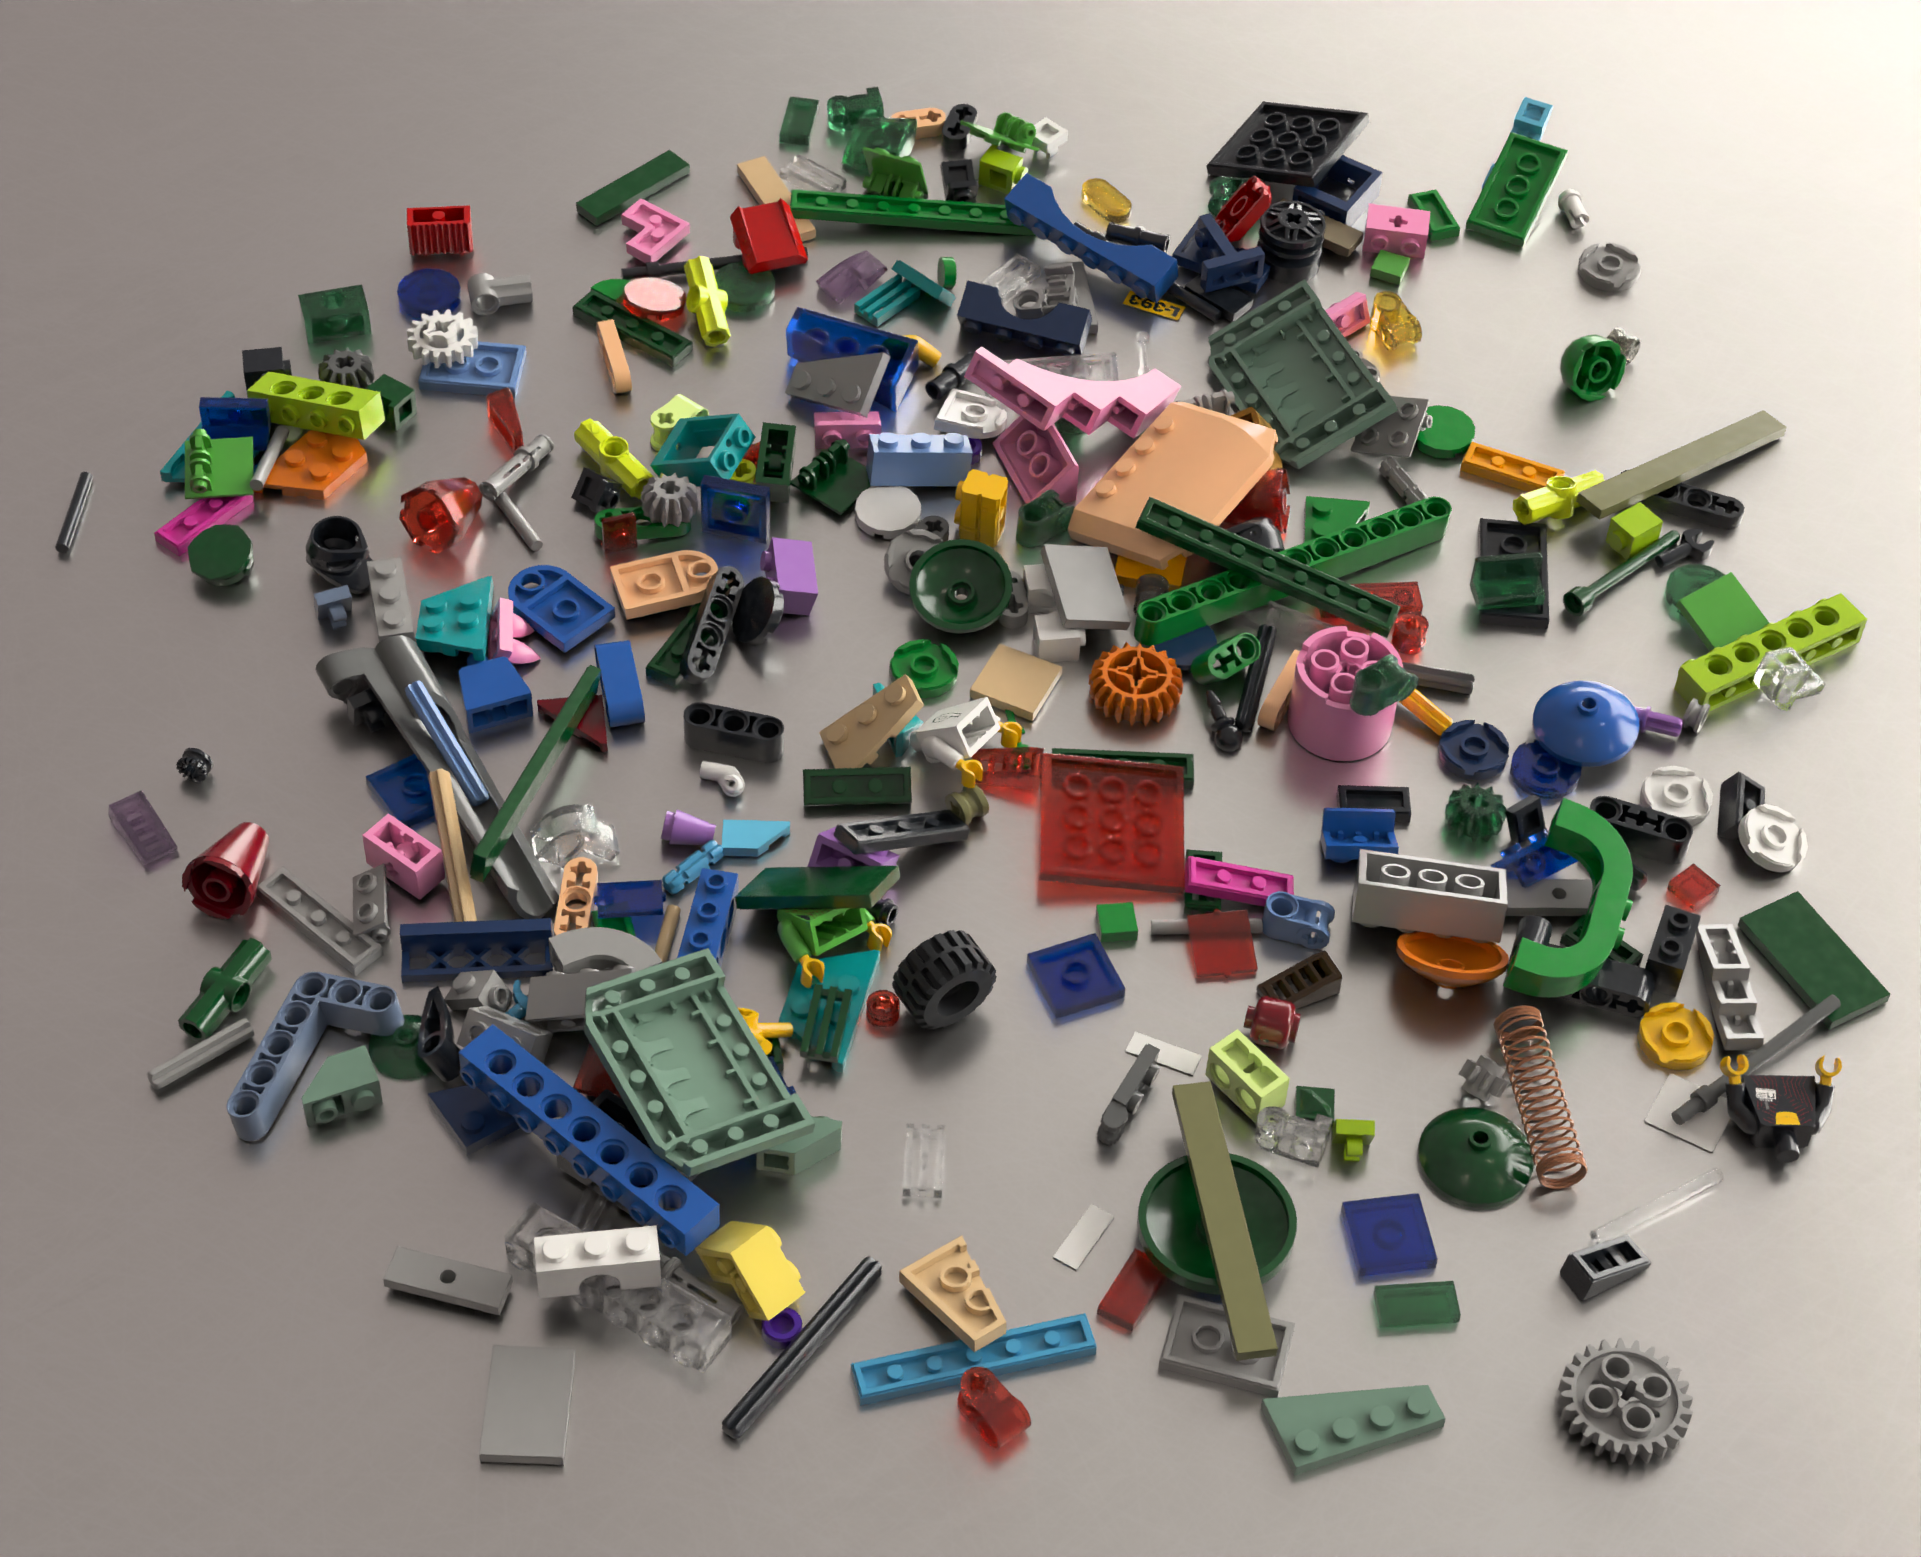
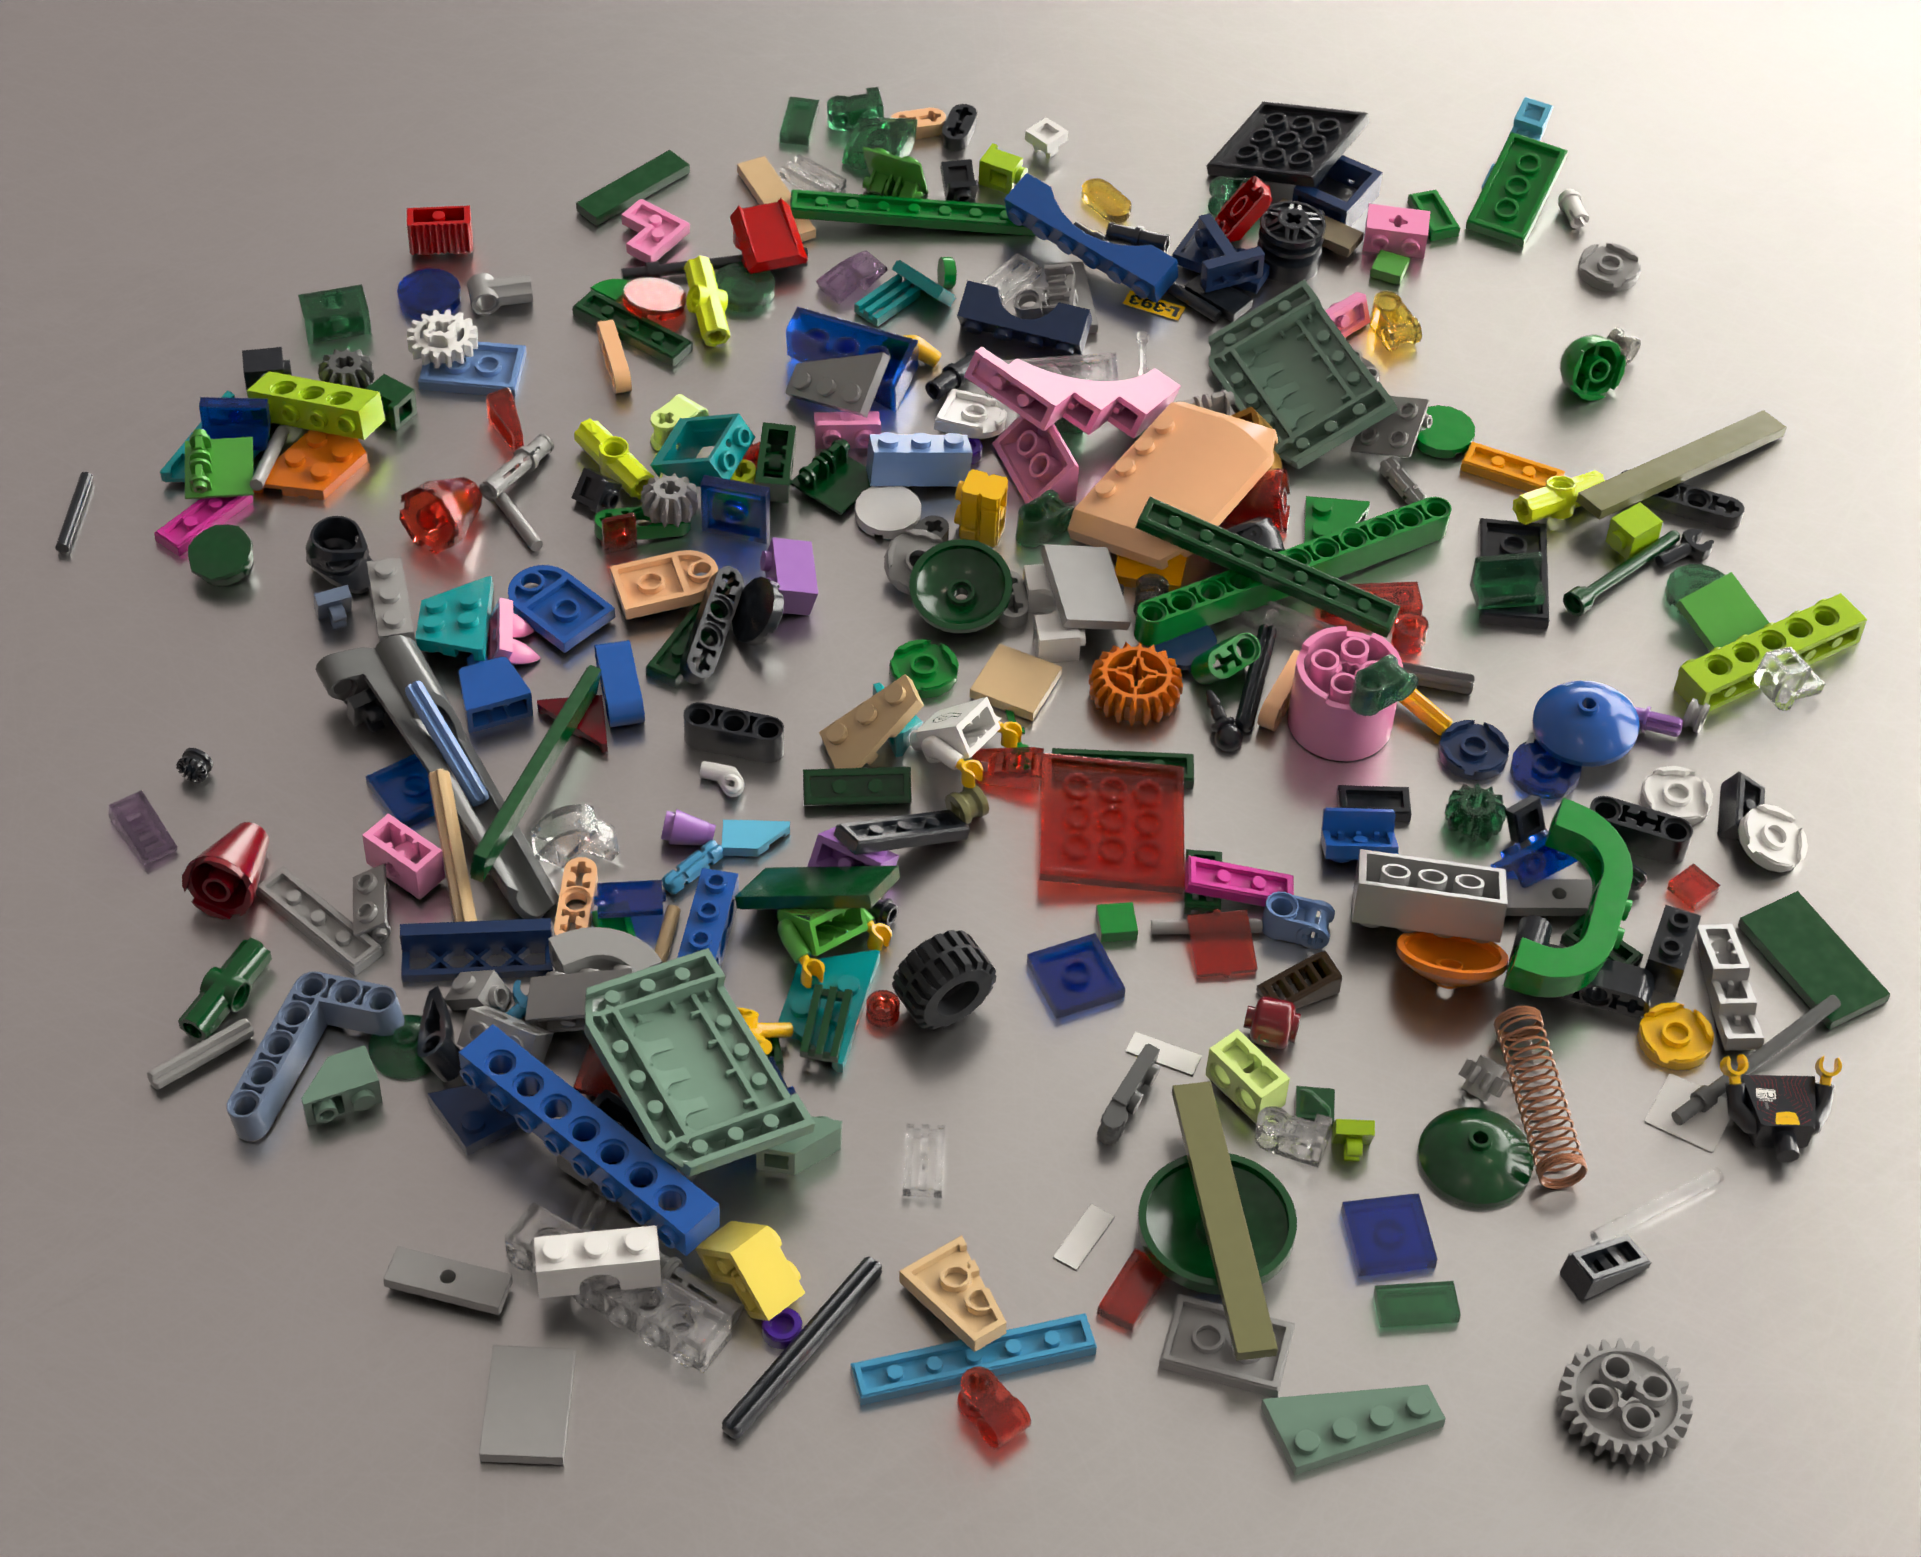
bright green hinge [960,112,1039,153] -> none

